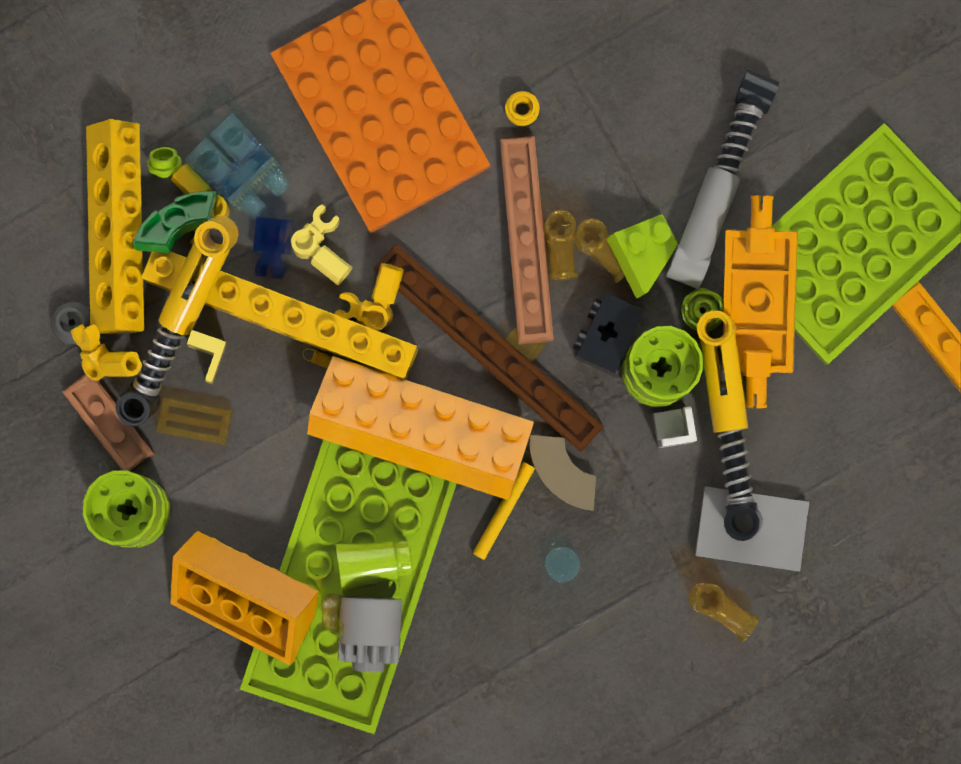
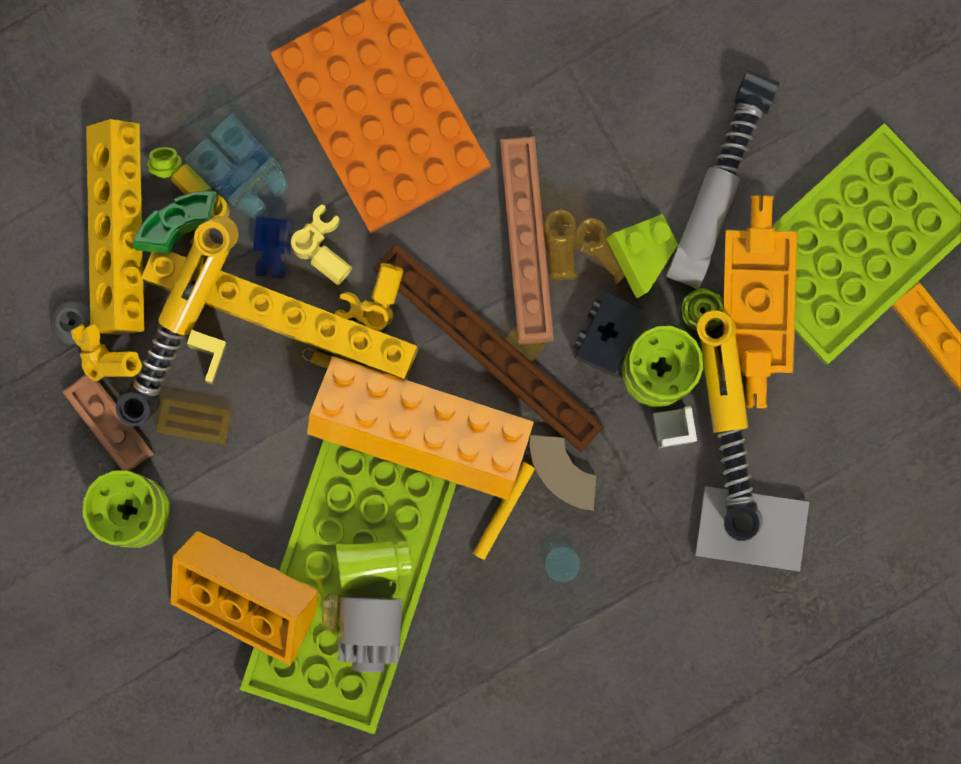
yellow plate [505,91,540,126] -> none
clear yellow connector [689,583,760,643] -> none

